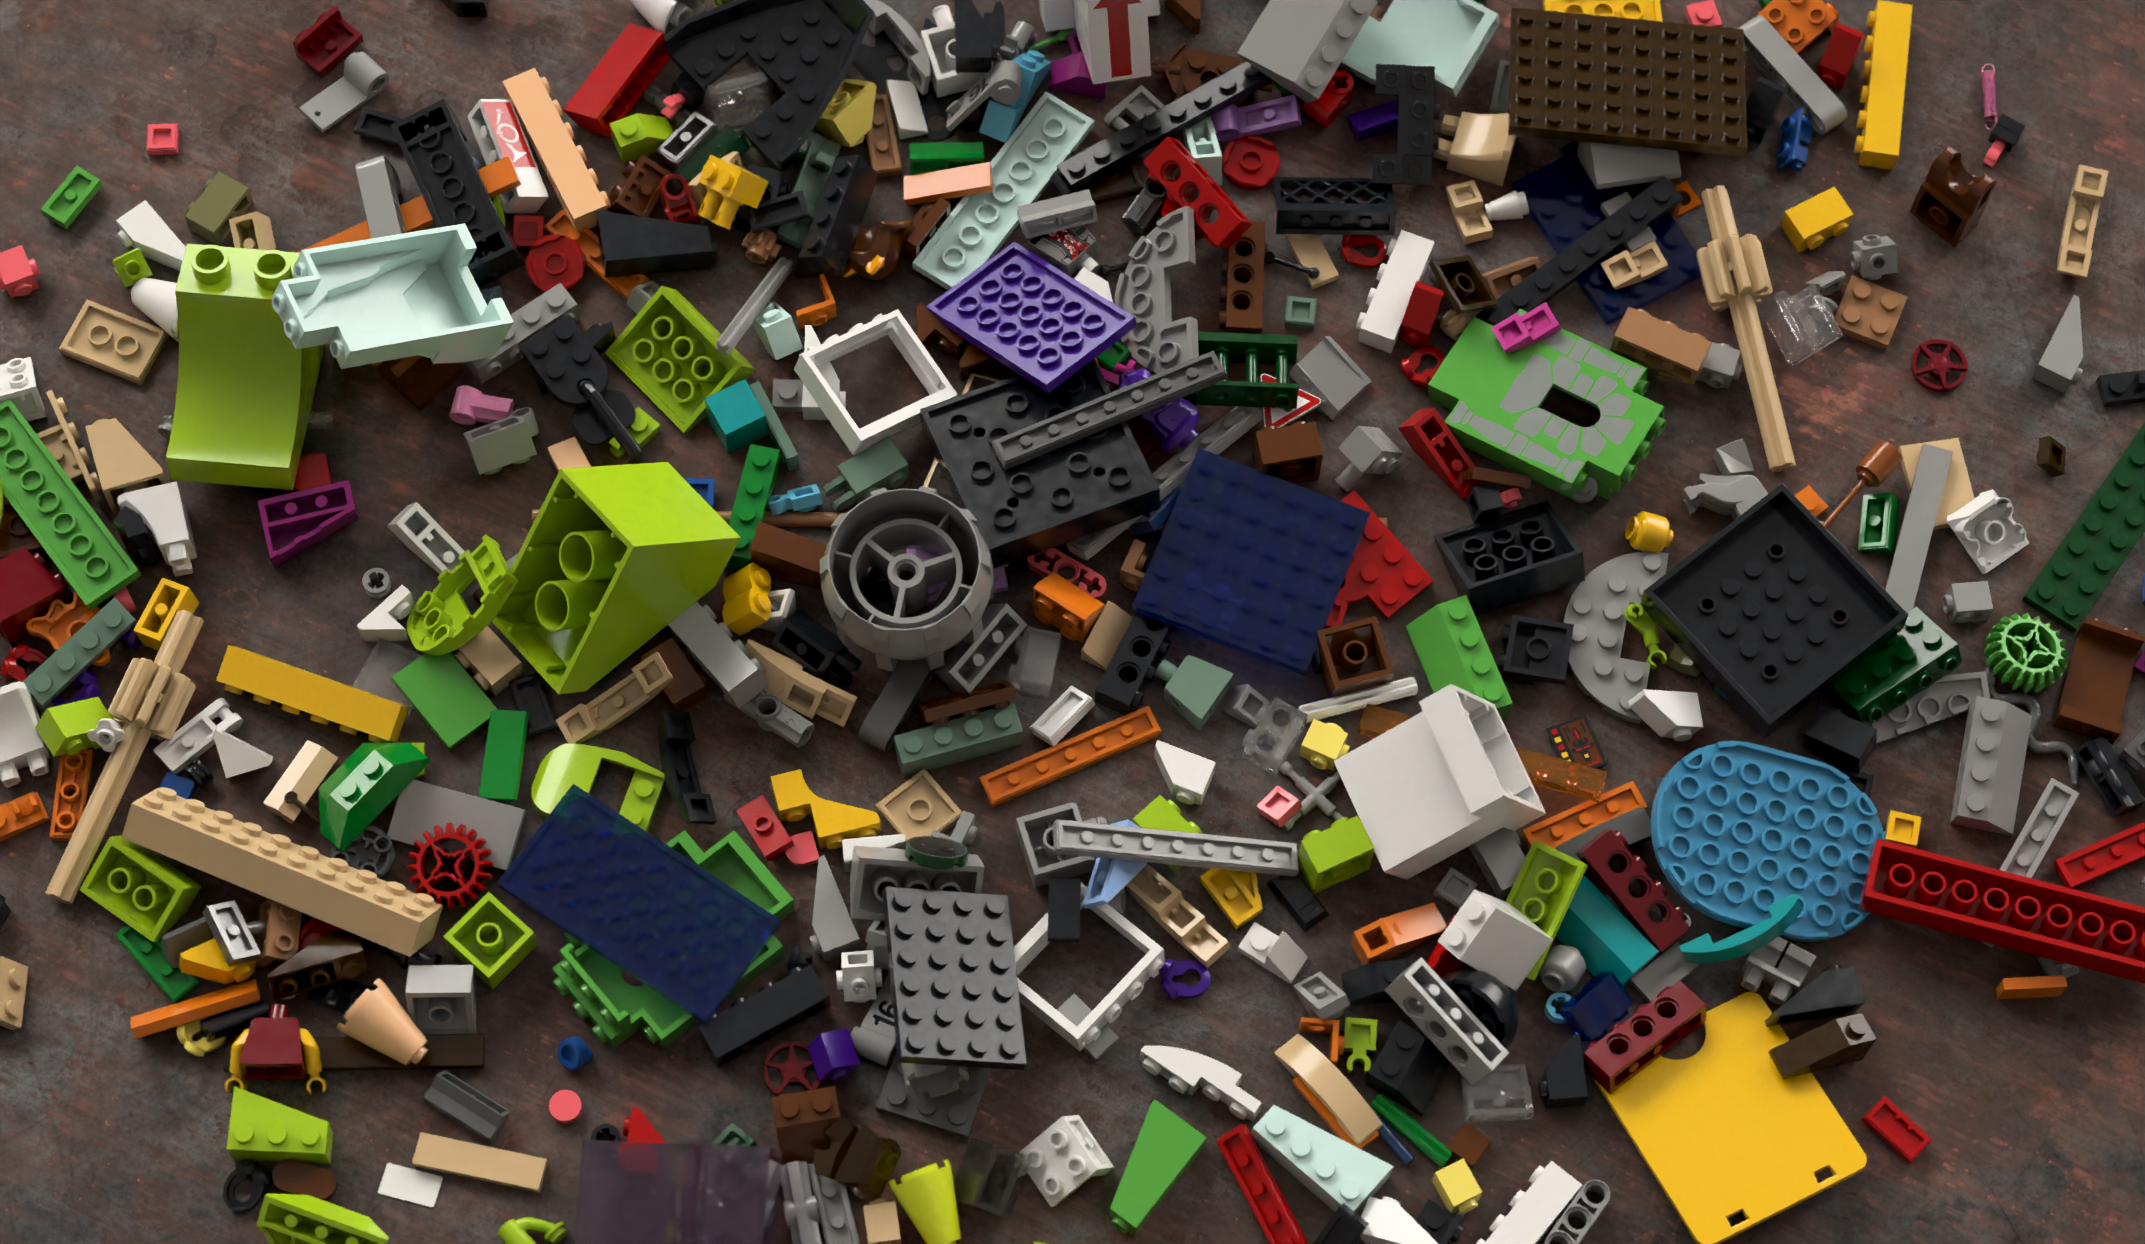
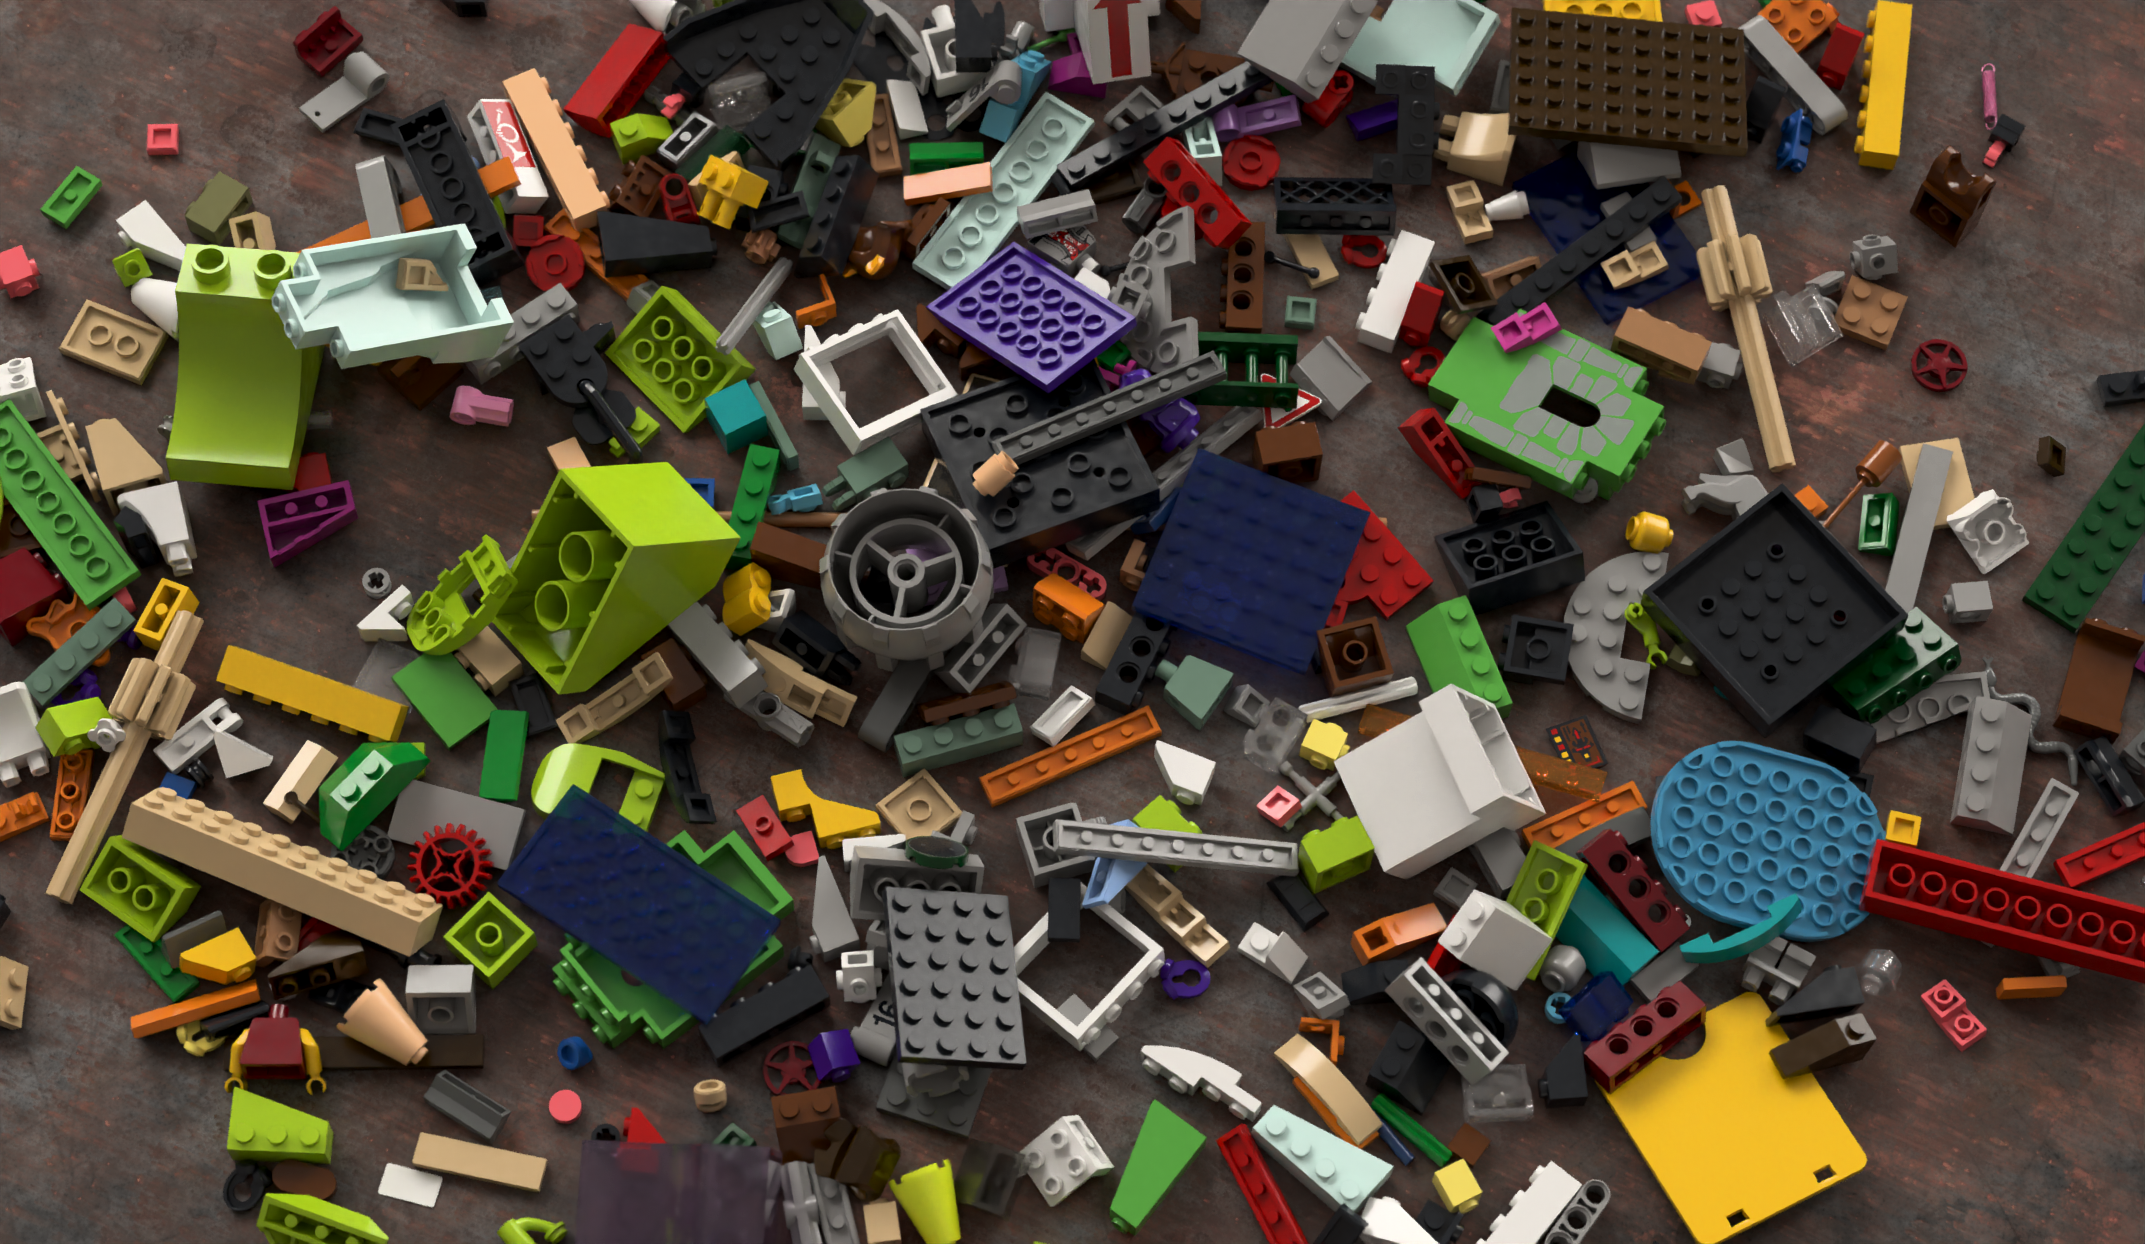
red piece [1,643,48,682] -> none
flat silver plate [203,900,266,966] -> none
white slope [387,502,465,574] -> none
light grey hinge [463,407,540,475] -> none
light grey plate [772,379,803,412] -> none
yellow wing [1199,869,1263,930] -> none
light grey brick [1335,426,1403,492] -> none
lime plate [1344,1017,1377,1075] -> none
white slope [1628,689,1703,741] -> none
yellow brick [1780,186,1854,252] -> none
red plate [1861,1095,1933,1165] -> none
bright green gear [1984,612,2069,694] -> none
light grey slope [2032,295,2083,393] -> none
tan slope [2057,164,2108,279] -> none
none -> tan tile [396,258,449,291]
none -> tan tile [693,1079,727,1113]
none -> light nougat brick [973,451,1019,497]
none -> light grey brick [1107,278,1152,324]
none -> clear head [1856,948,1903,996]
none -> coral slope [1920,979,1987,1052]

